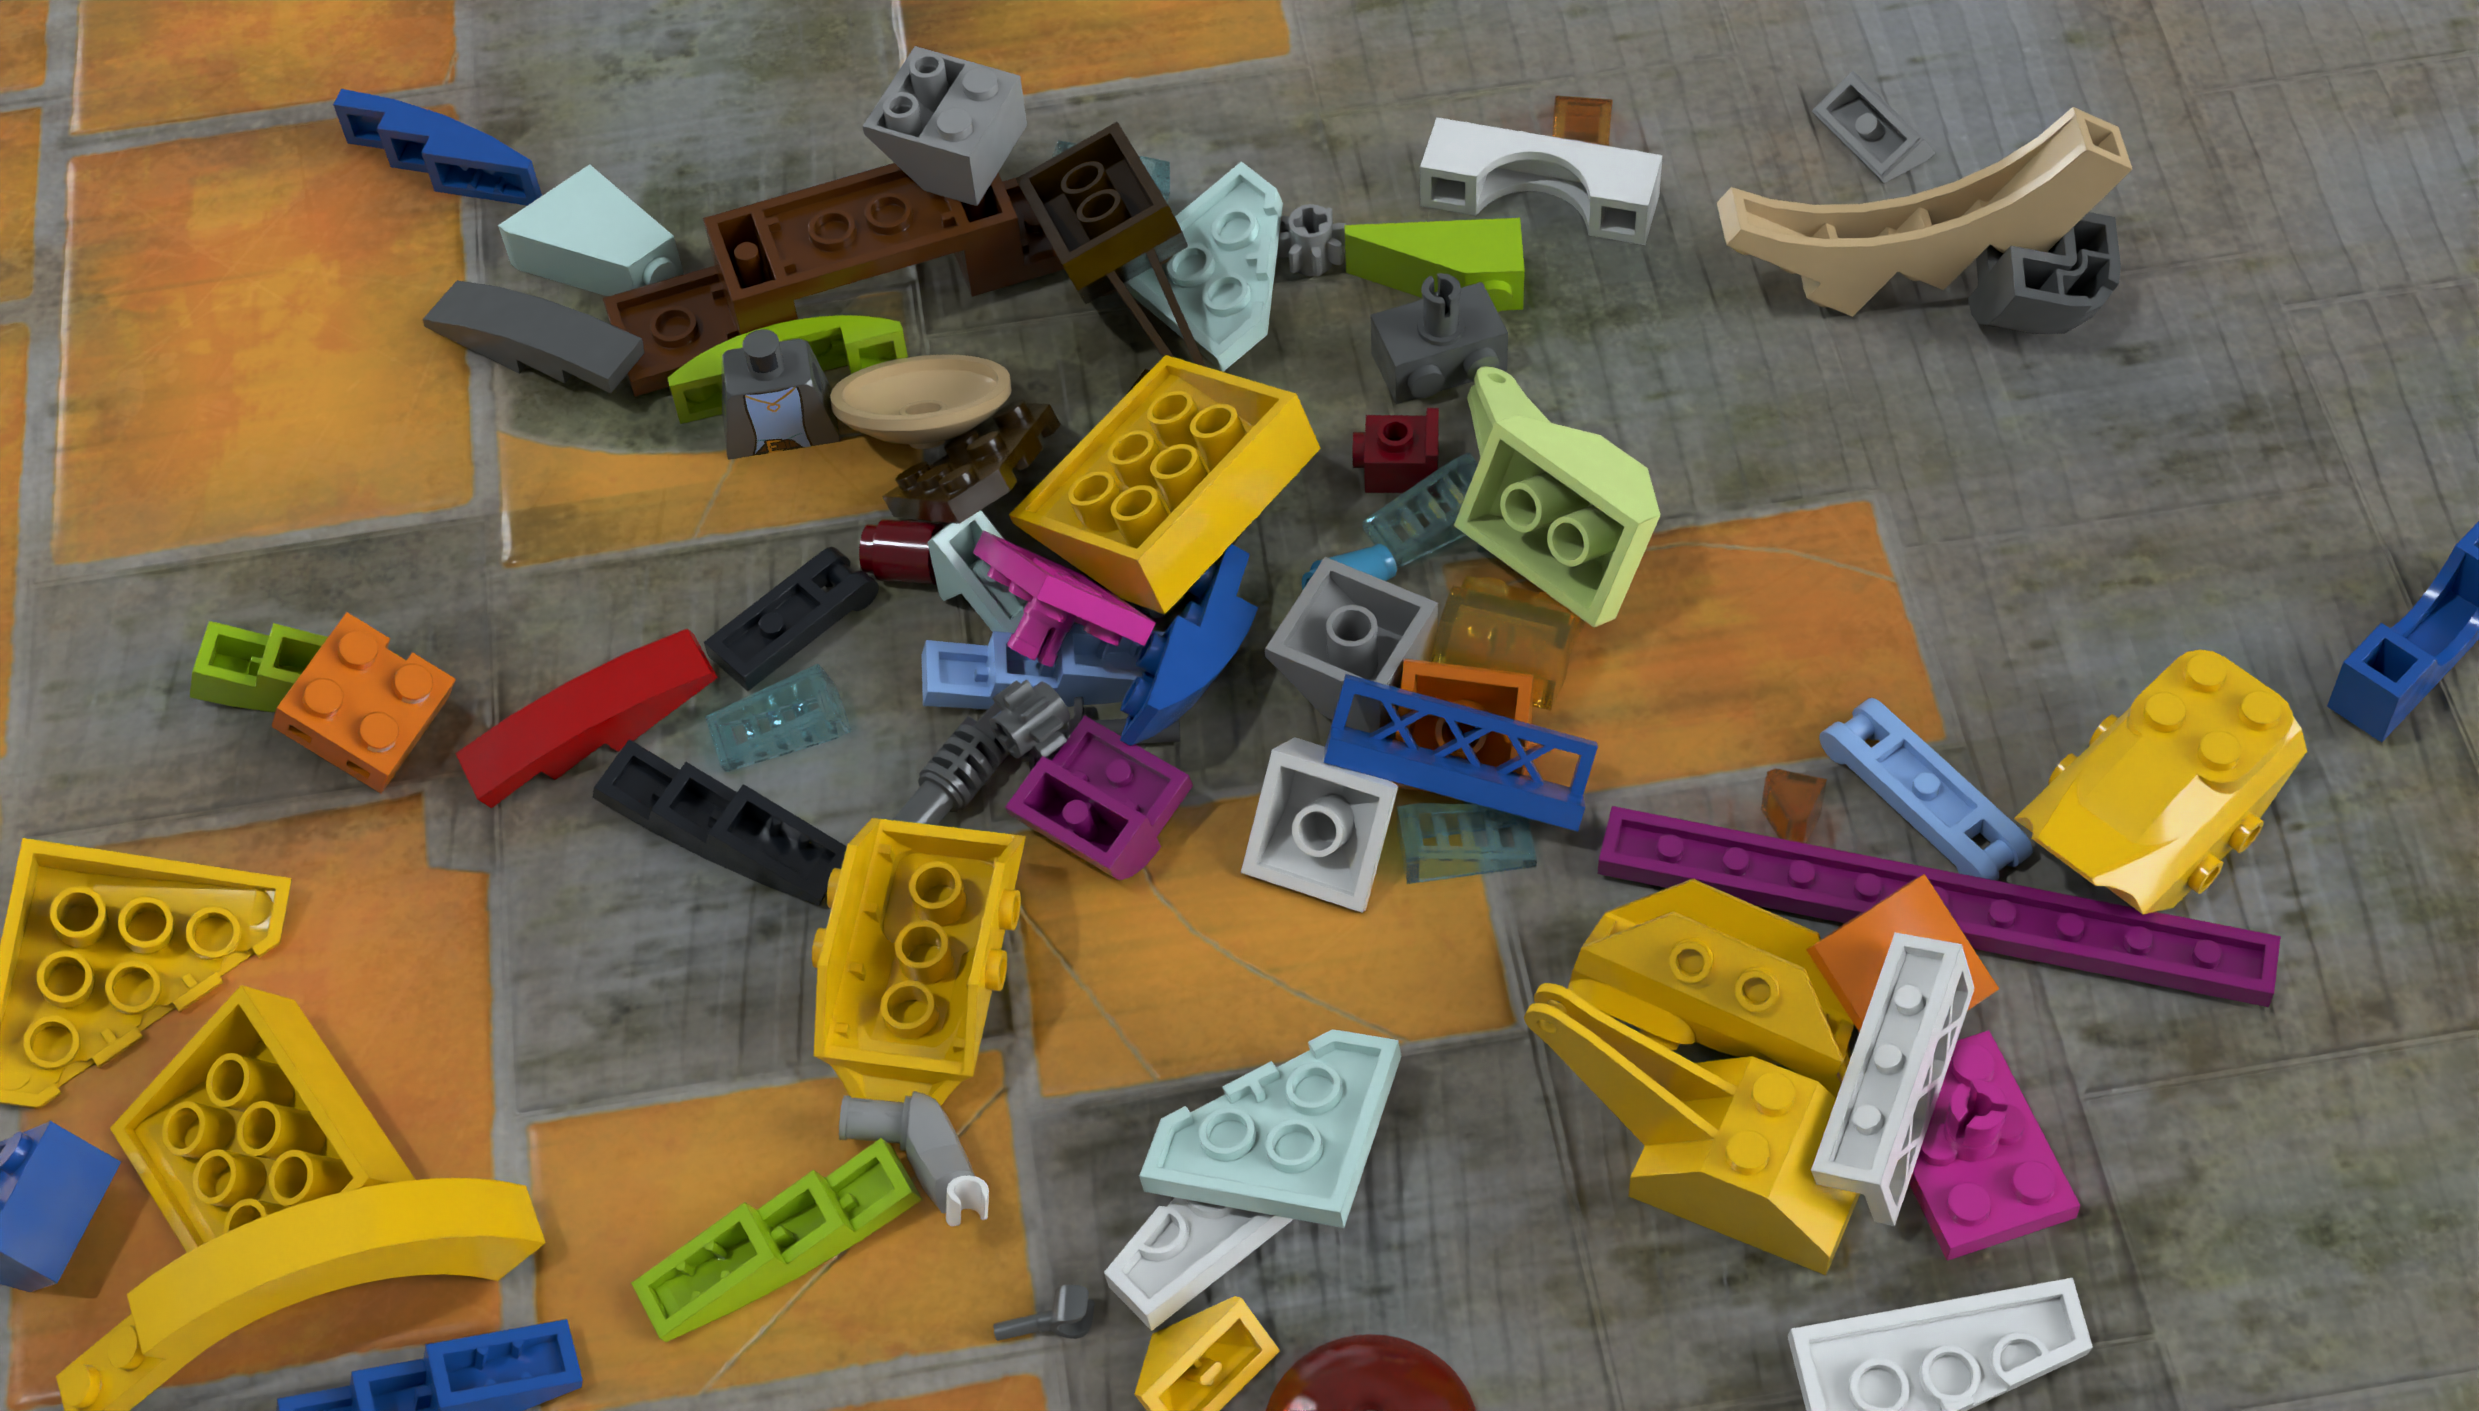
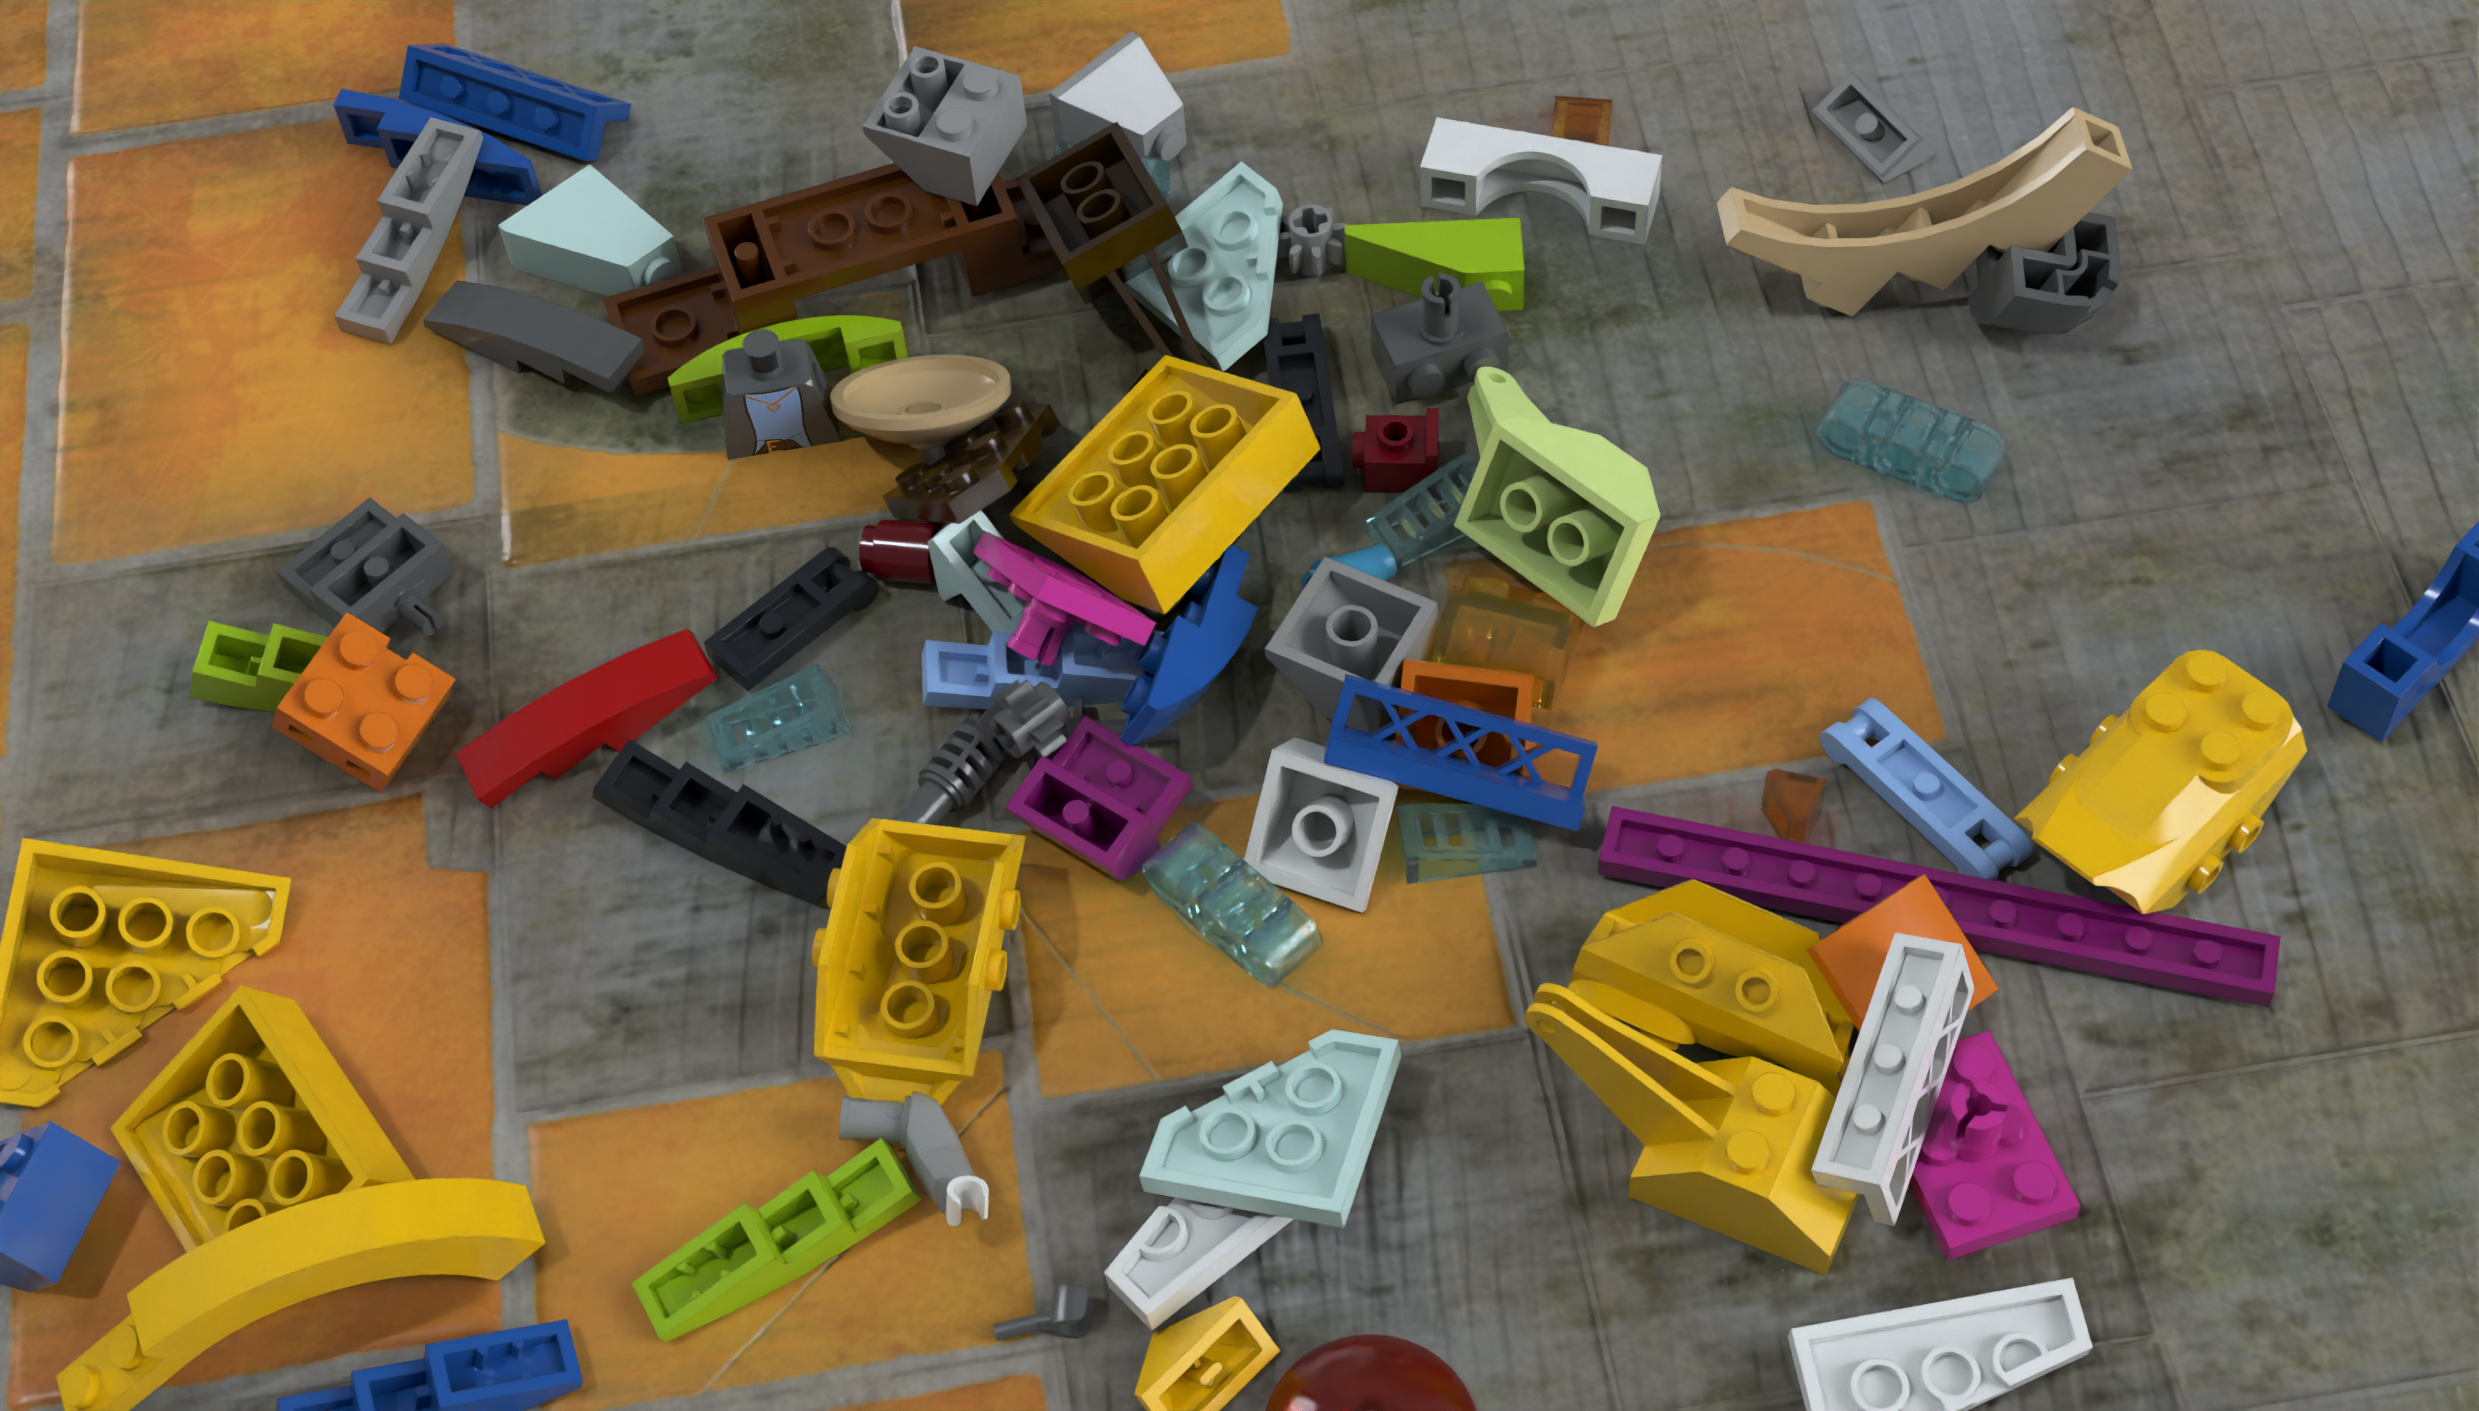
none -> dark grey plate [277,497,455,636]
none -> light grey slope [334,117,483,345]
none -> blue fence [398,43,631,161]
none -> slope [1049,31,1187,173]
none -> clear light blue beam [1142,822,1323,988]
none -> black plate [1262,313,1344,493]
none -> clear light blue beam [1816,378,2006,503]

